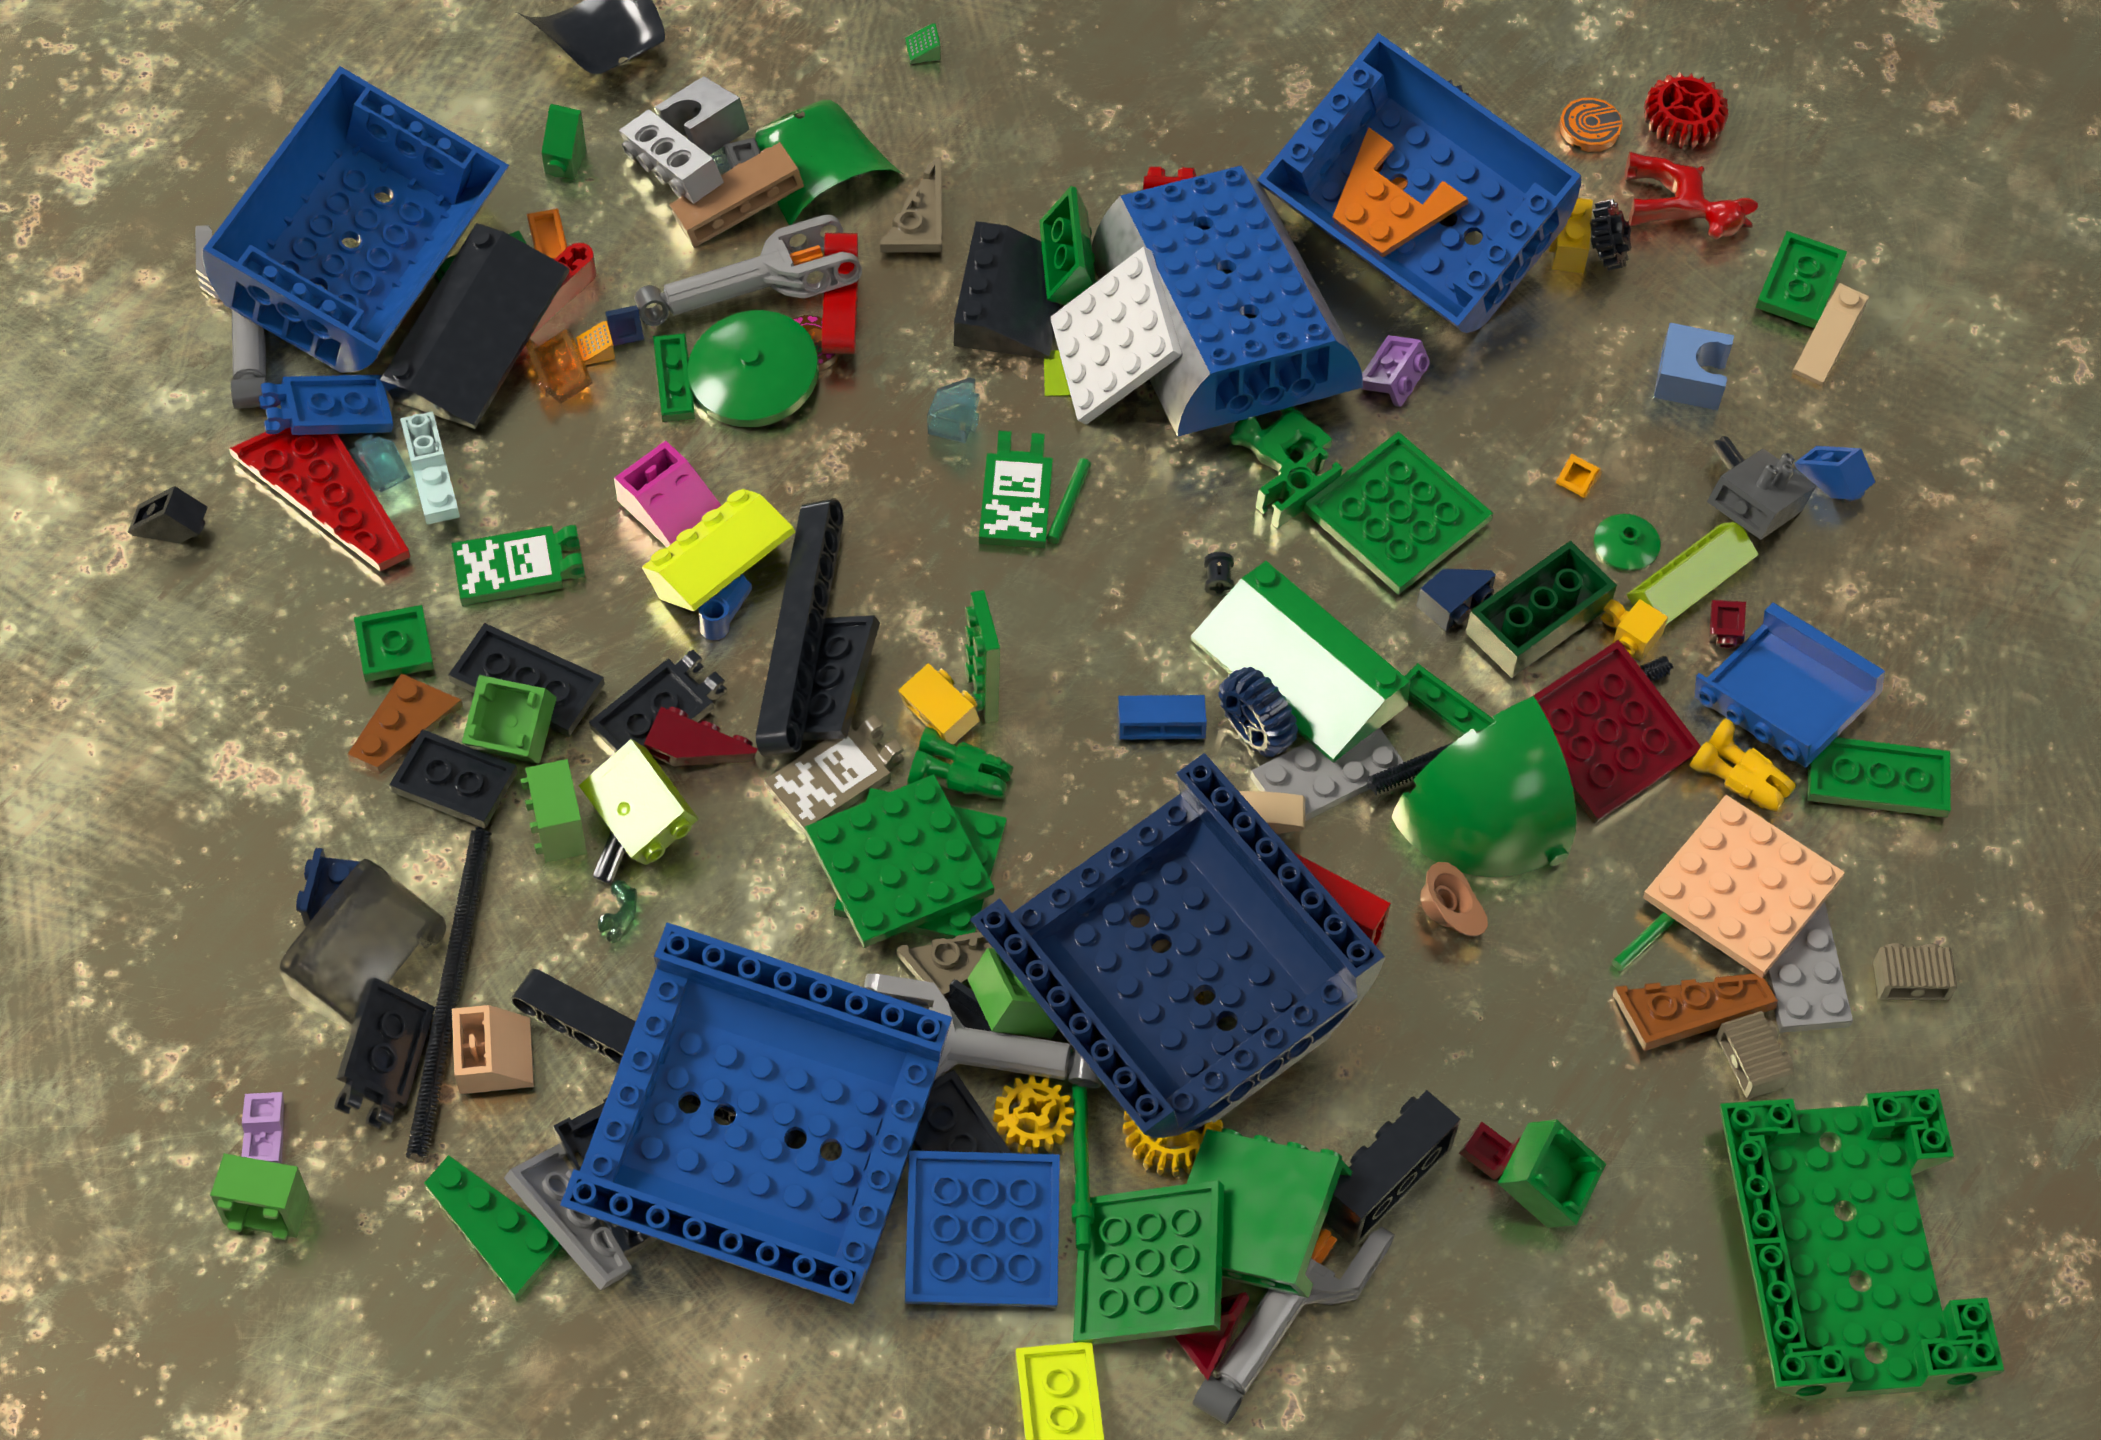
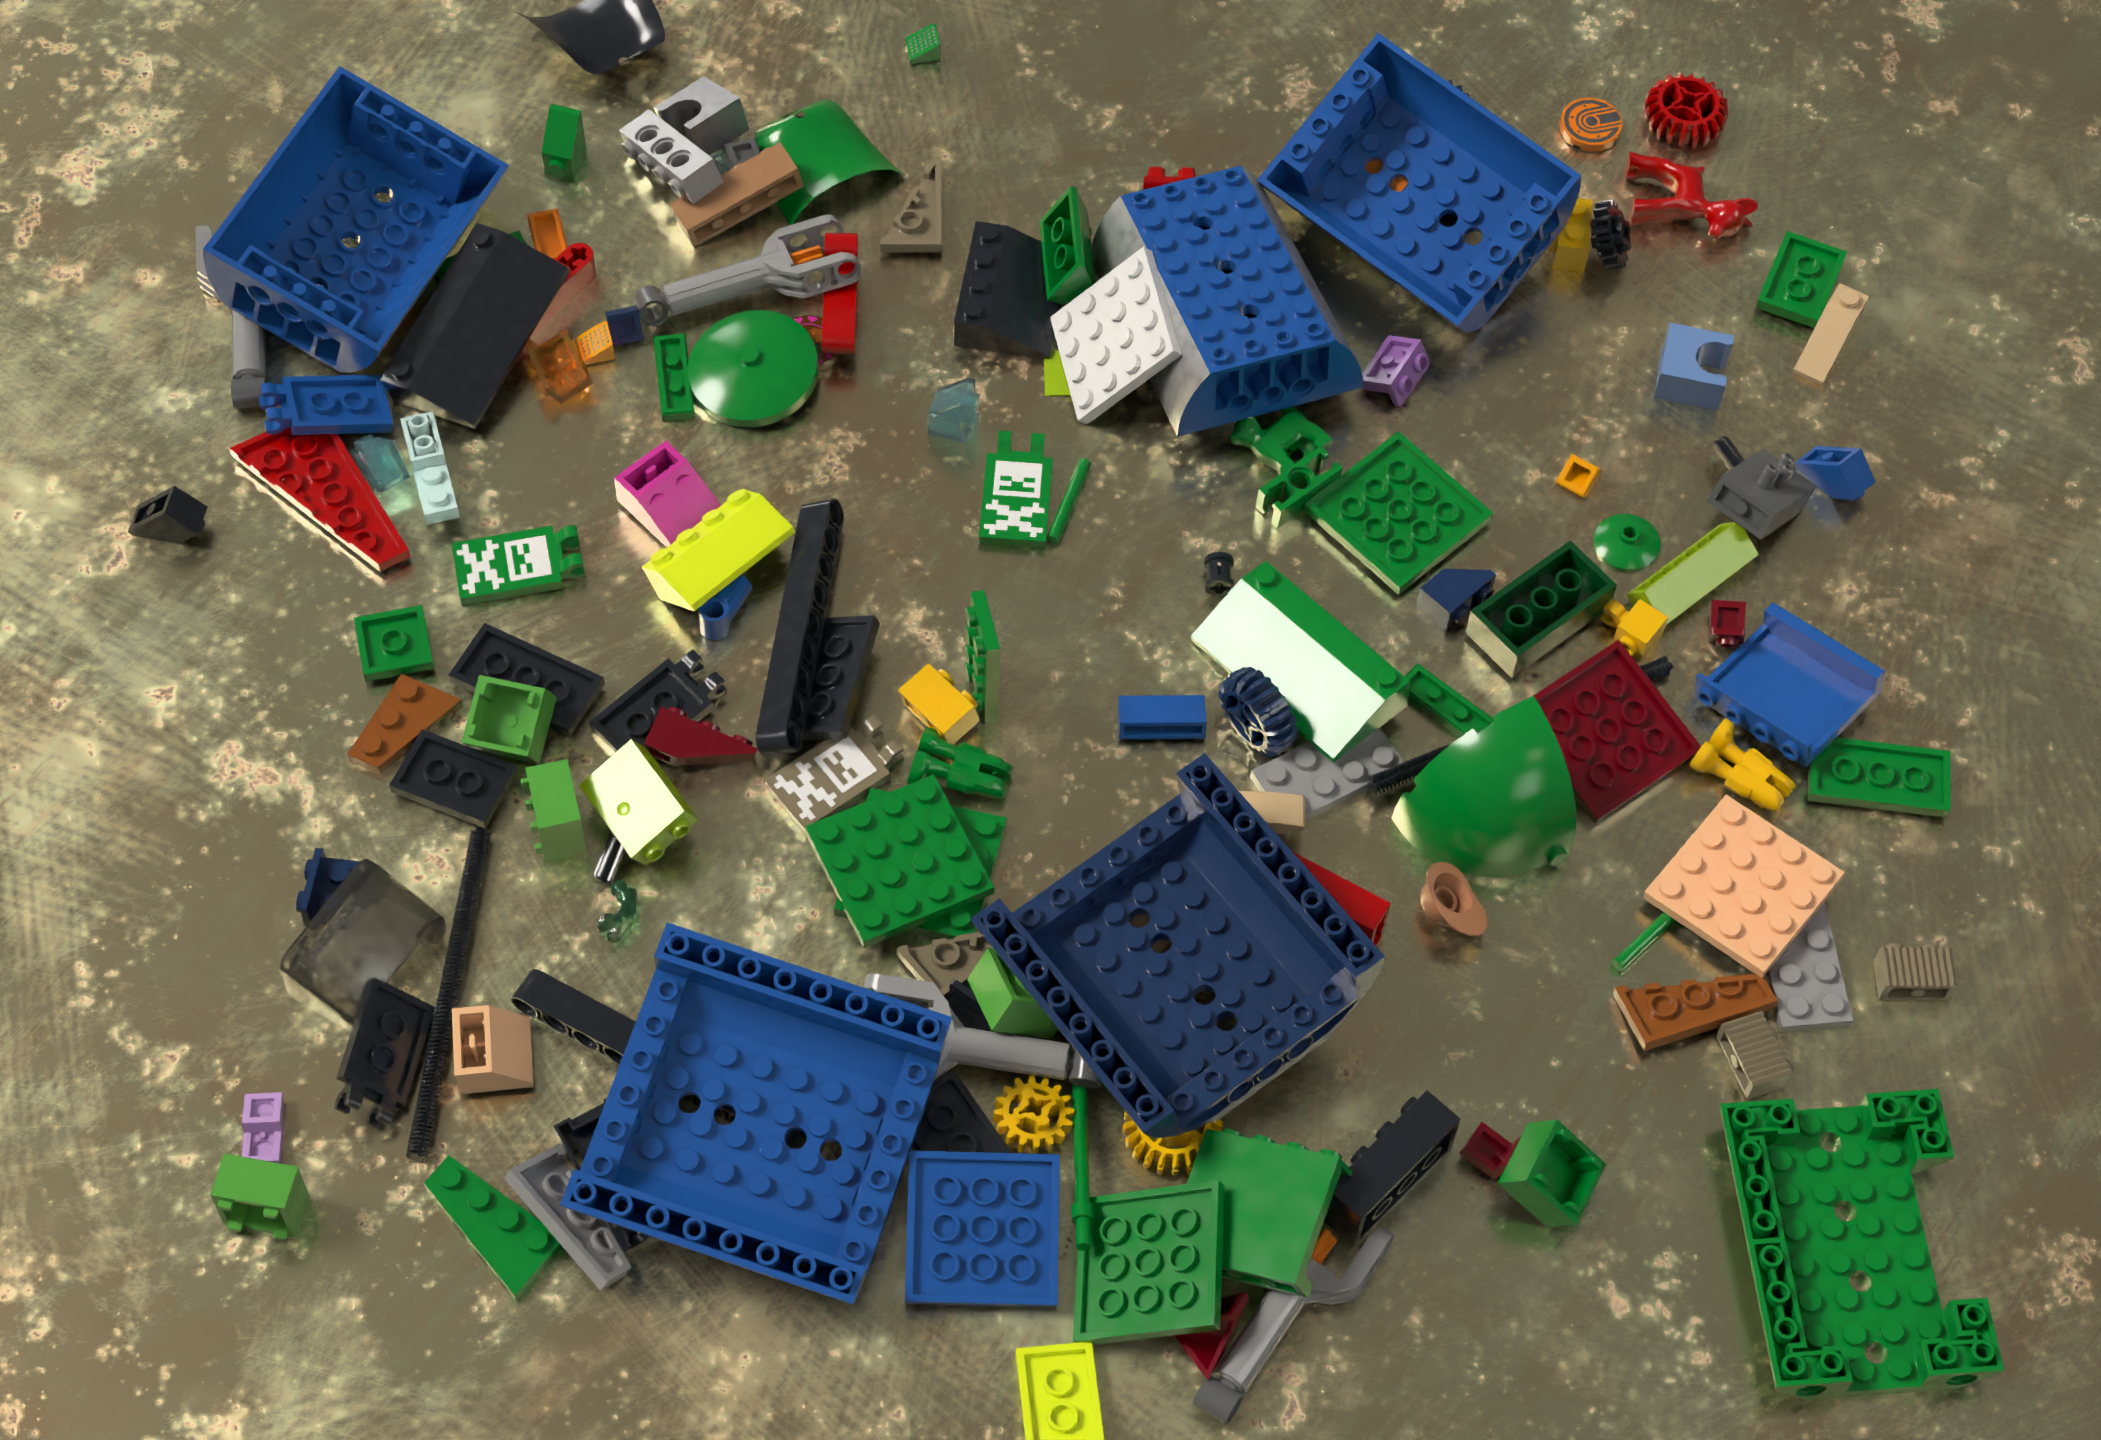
orange wing [1333,127,1469,257] -> none

